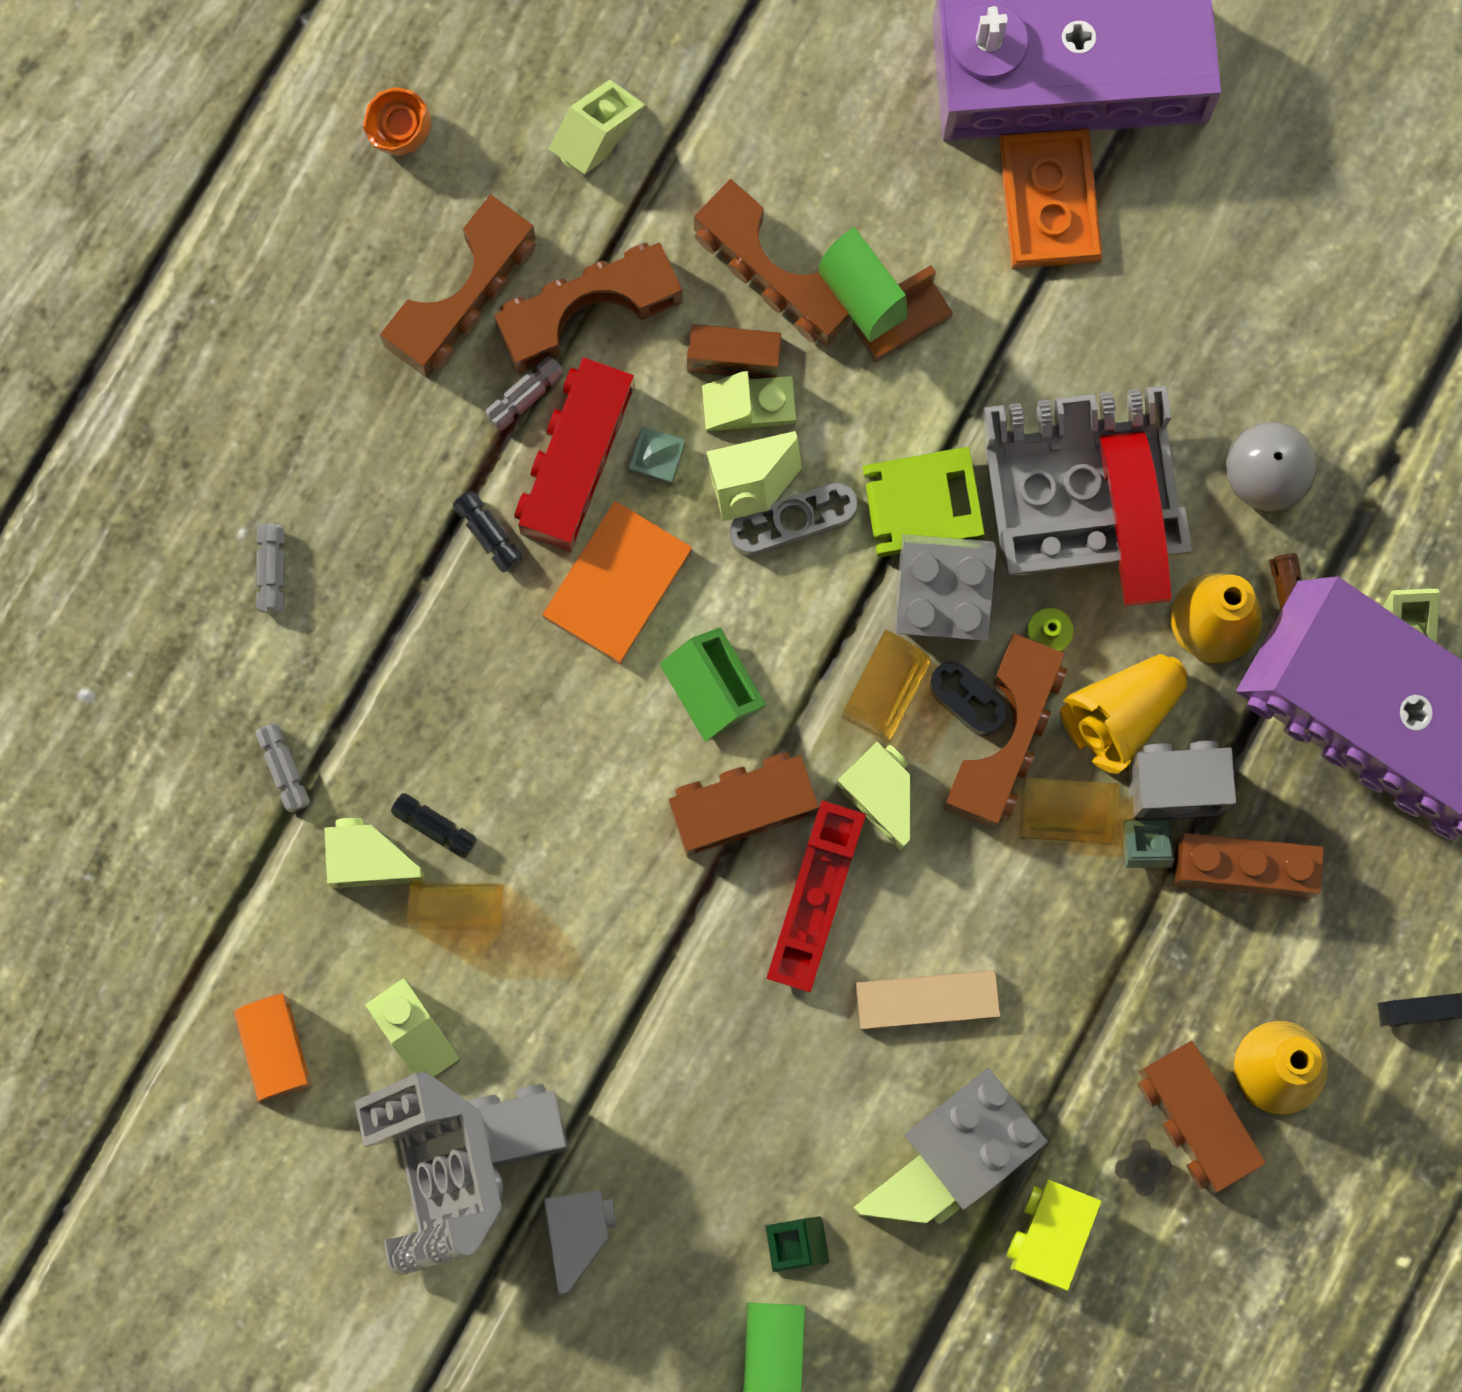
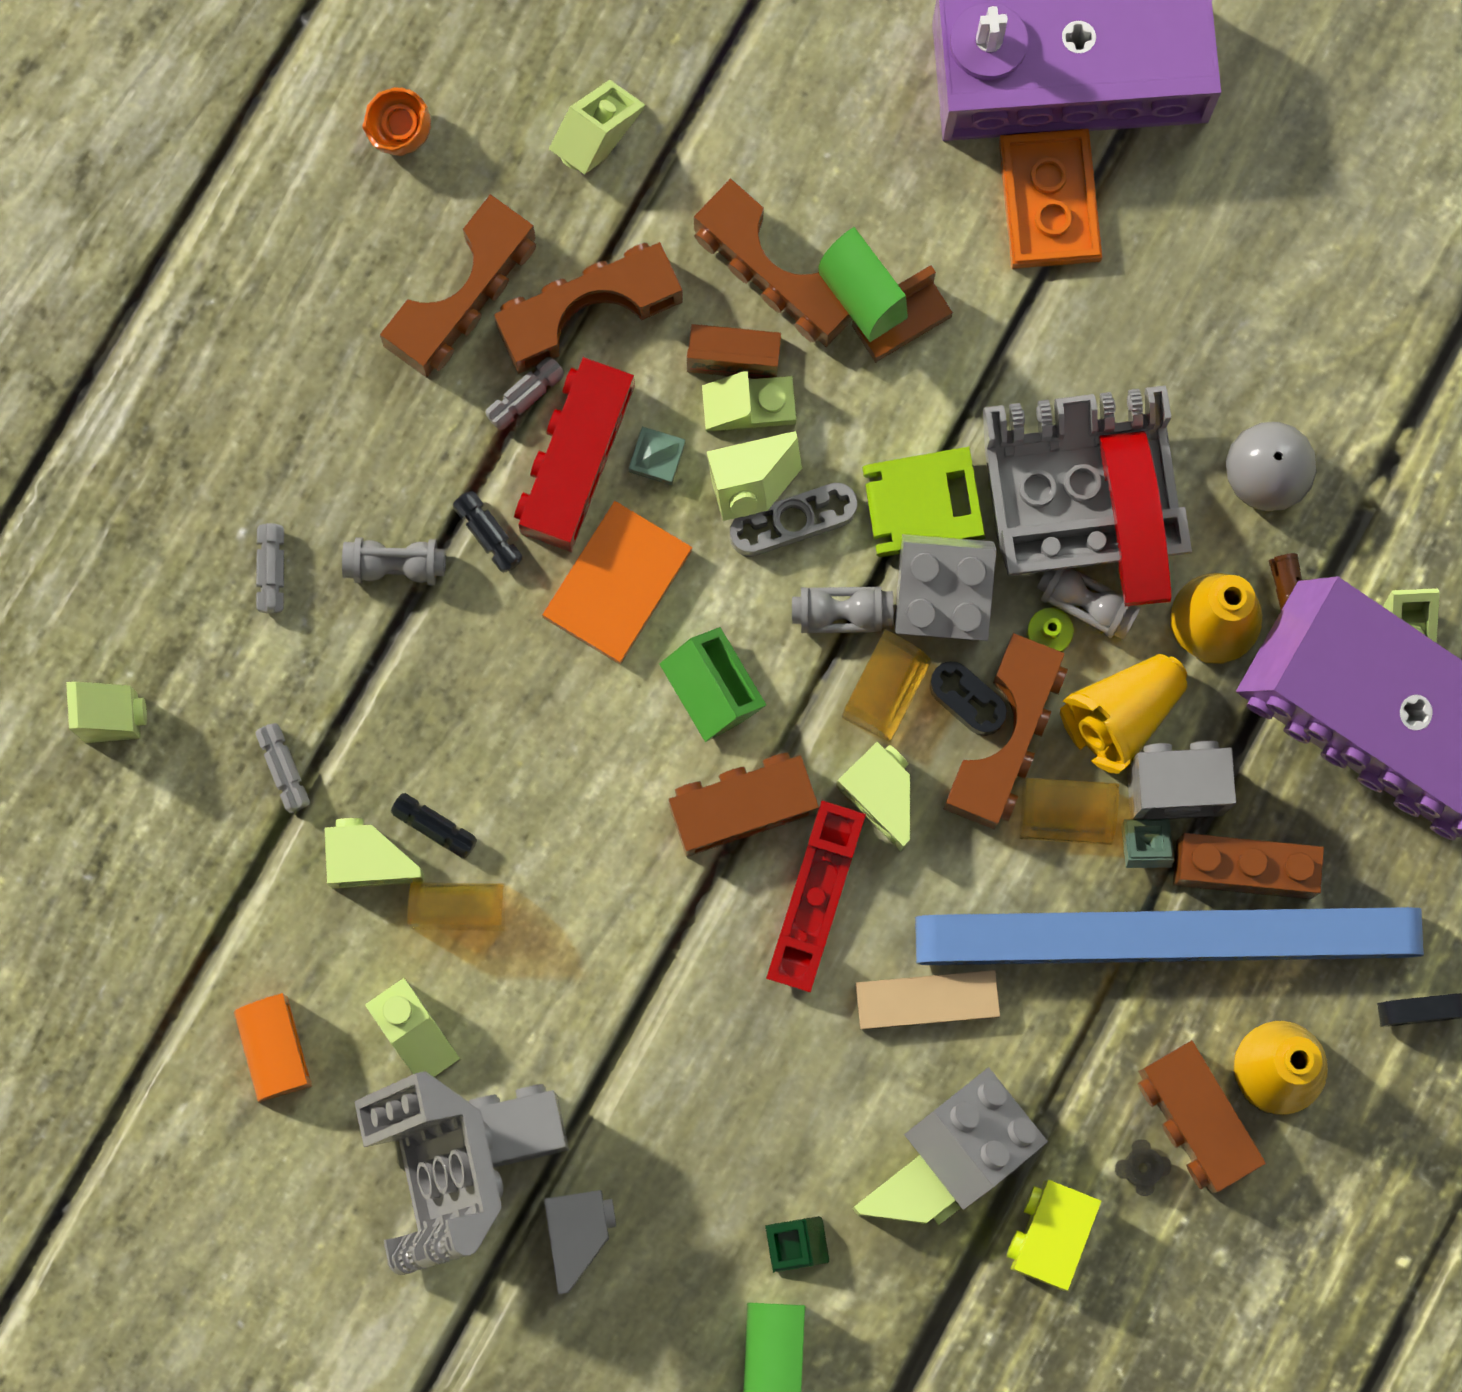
none -> yellowish green slope [66,681,147,743]
none -> light grey piece [342,537,446,585]
none -> light grey piece [792,587,893,633]
none -> medium blue beam [915,907,1424,965]
none -> light grey piece [1037,568,1141,640]

